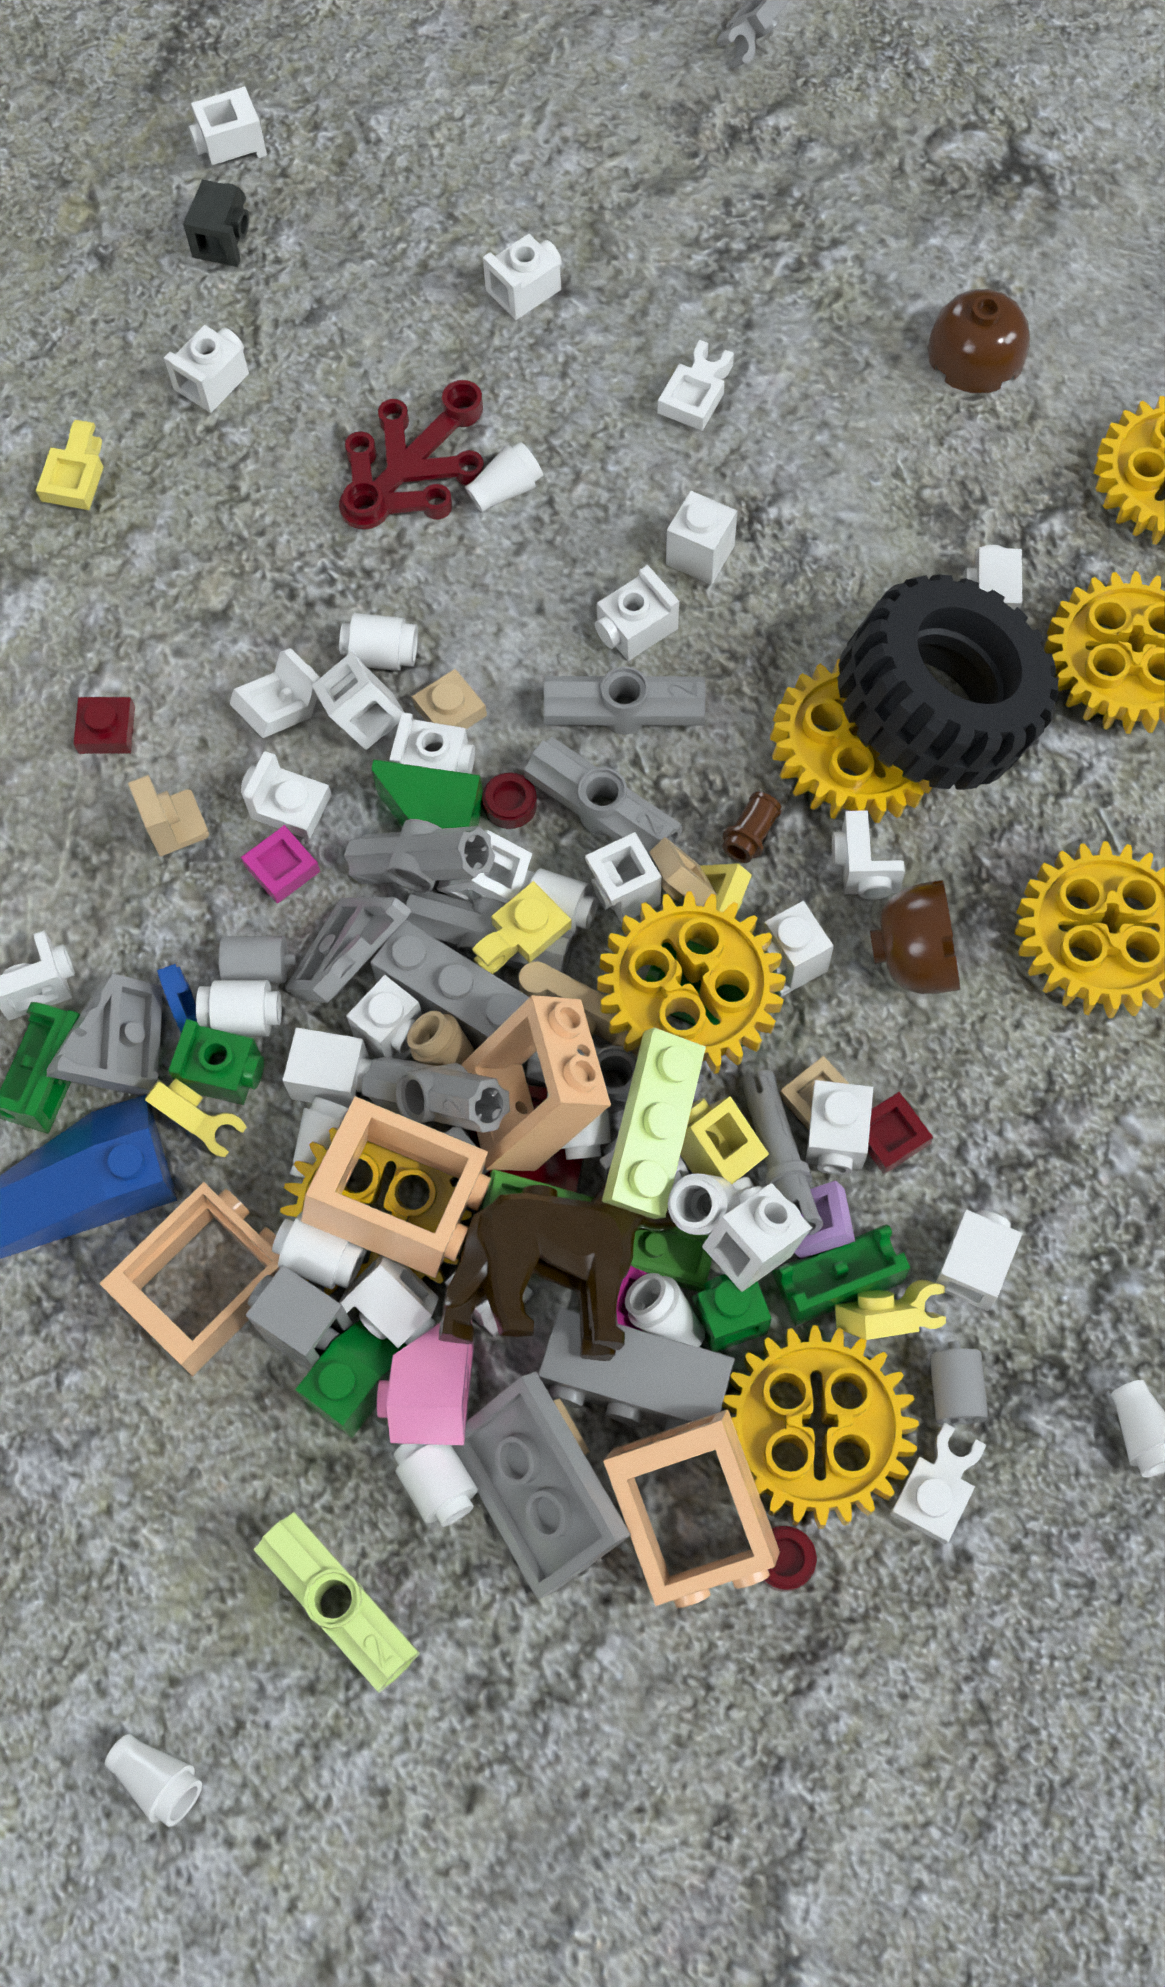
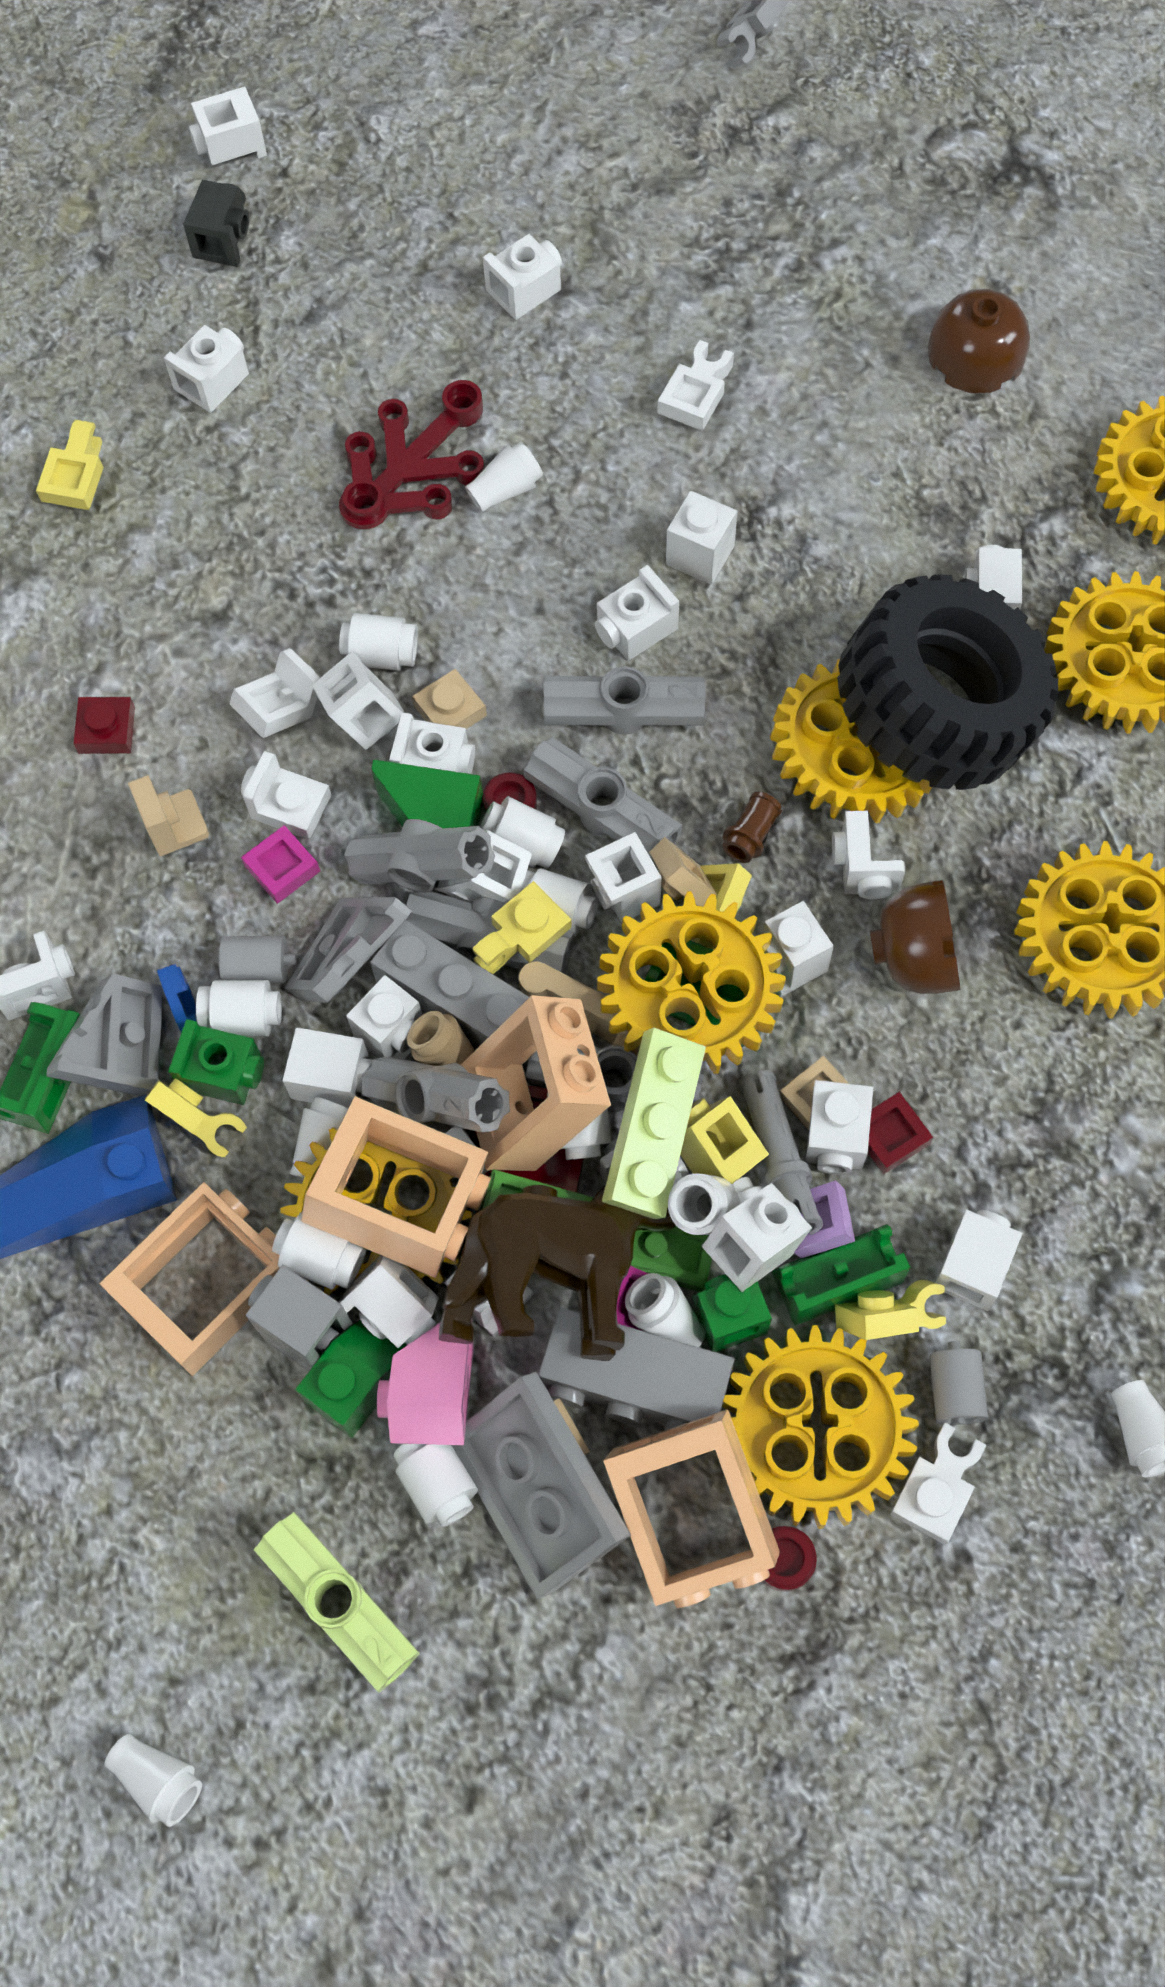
none -> white brick [480,796,565,869]

